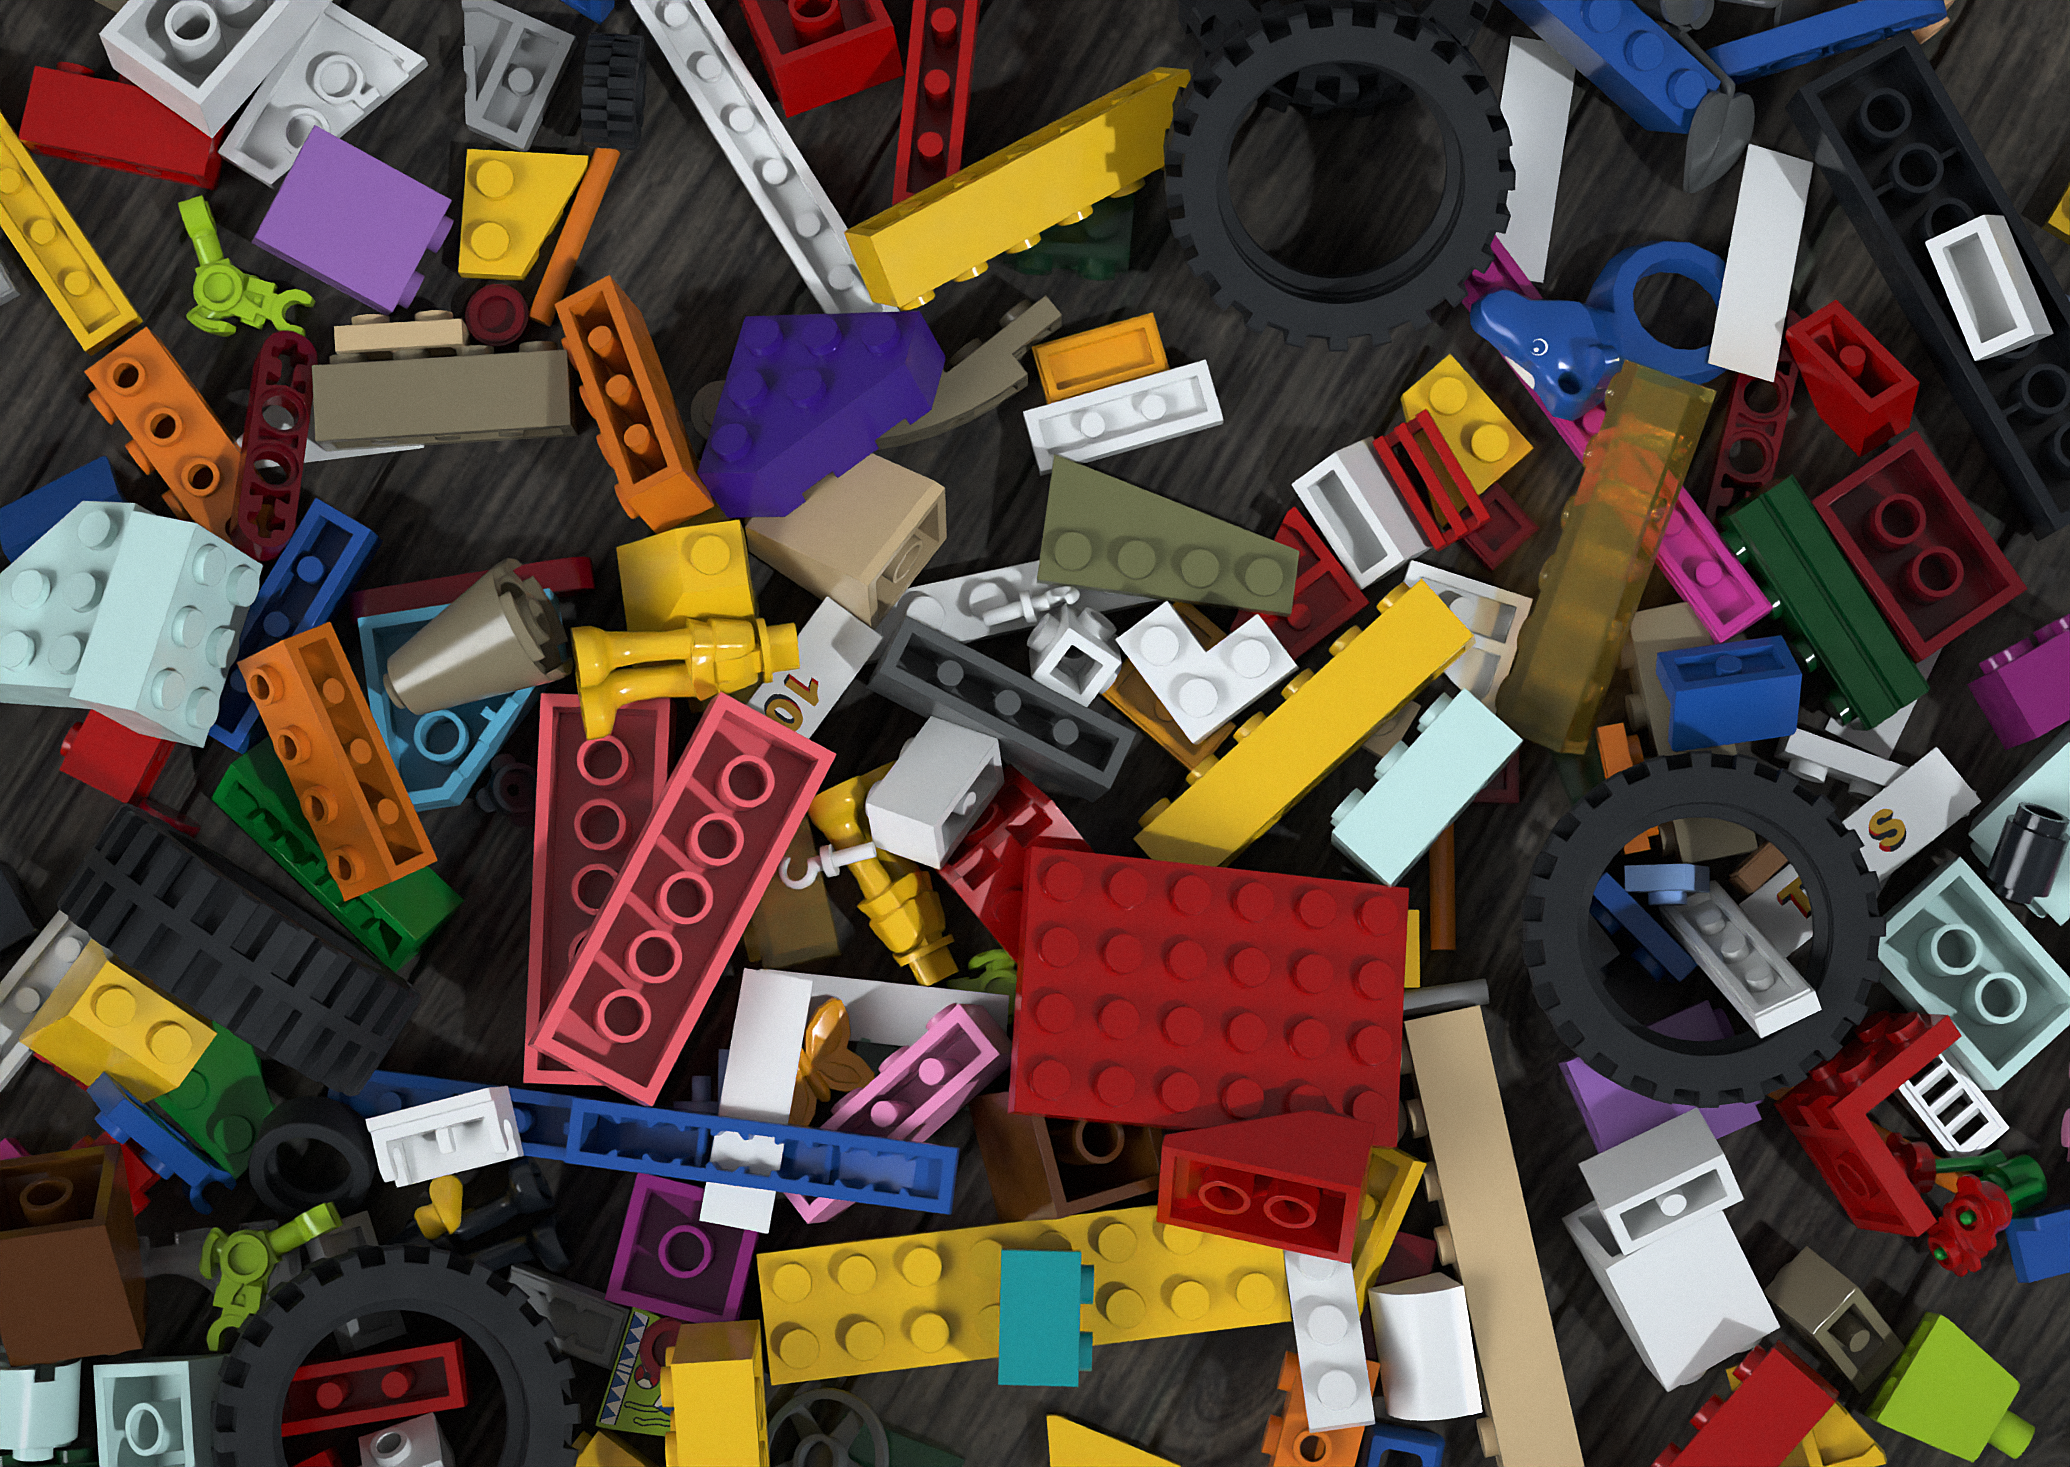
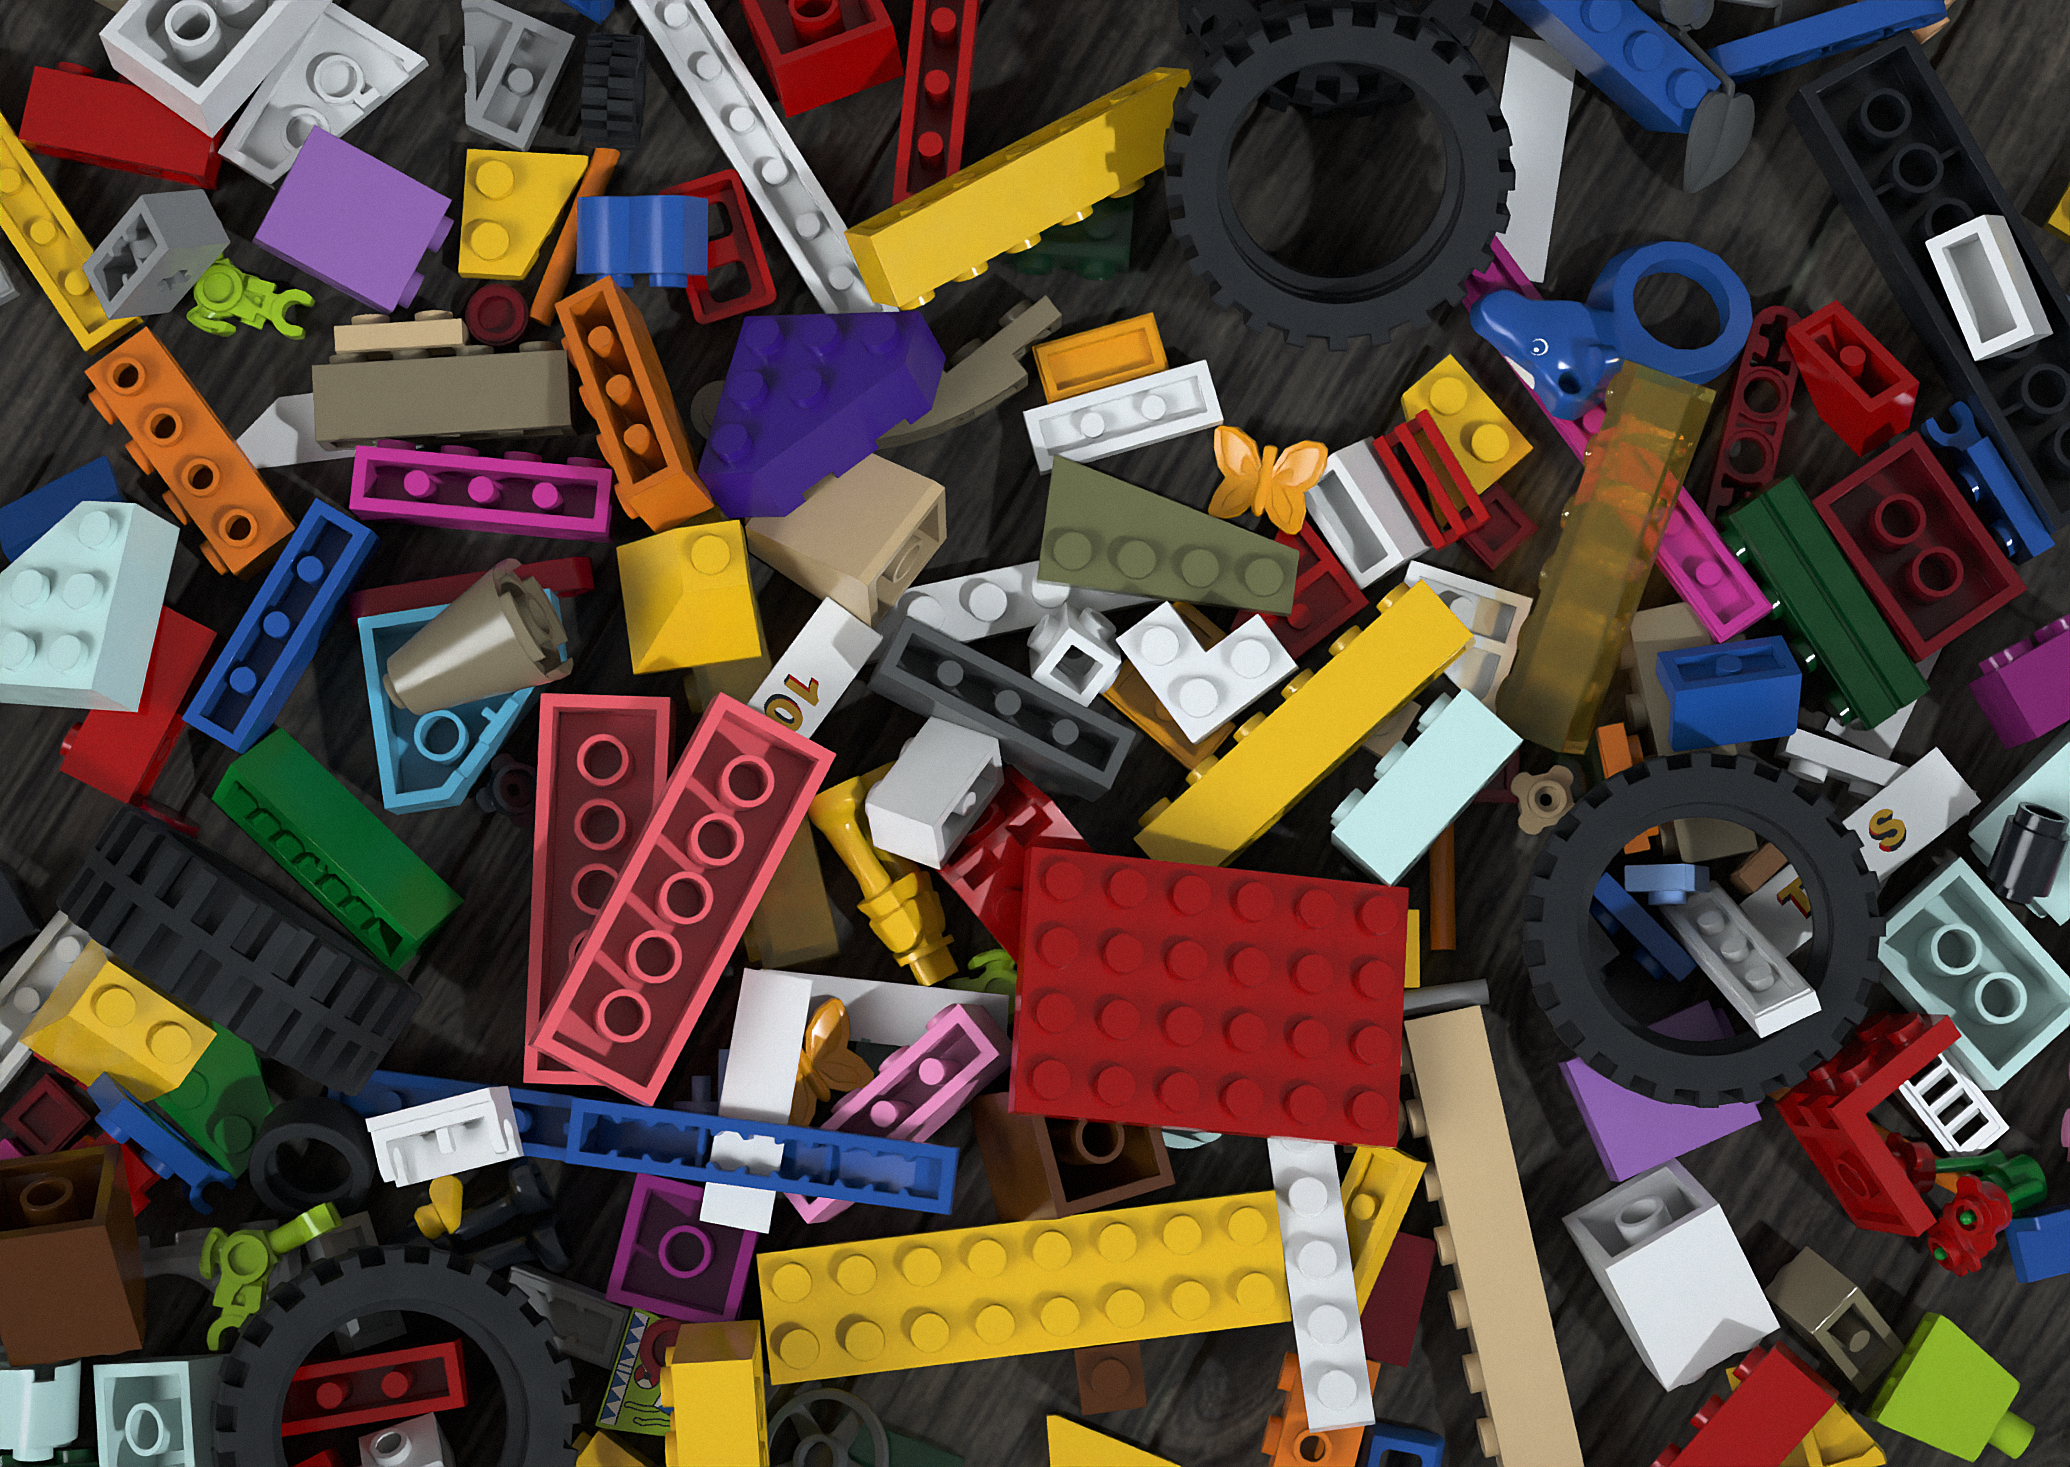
light aqua brick [69,511,263,748] -> none
dark red beam [230,331,318,561] -> none
orange brick [237,622,438,901] -> none
yellow piece [570,618,800,741] -> none
white hand [779,841,877,889] -> none
white hand [982,586,1080,627] -> none
teal brick [998,1248,1094,1387] -> none
red slope [1156,1110,1376,1264] -> none
white brick [1367,1272,1482,1421] -> none
white brick [1579,1107,1744,1256] -> none
white sticker [1708,144,1813,382] -> none
none -> dark red tile [1,1073,95,1155]
none -> light grey brick [82,189,231,320]
none -> dark pink brick [349,439,619,544]
none -> blue brick [576,195,708,289]
none -> red piece [658,169,777,325]
none -> reddish brown brick [1074,1340,1148,1416]
none -> light orange piece [1208,424,1328,535]
none -> tan plate [1510,765,1575,835]
none -> blue plate [1921,401,2056,566]

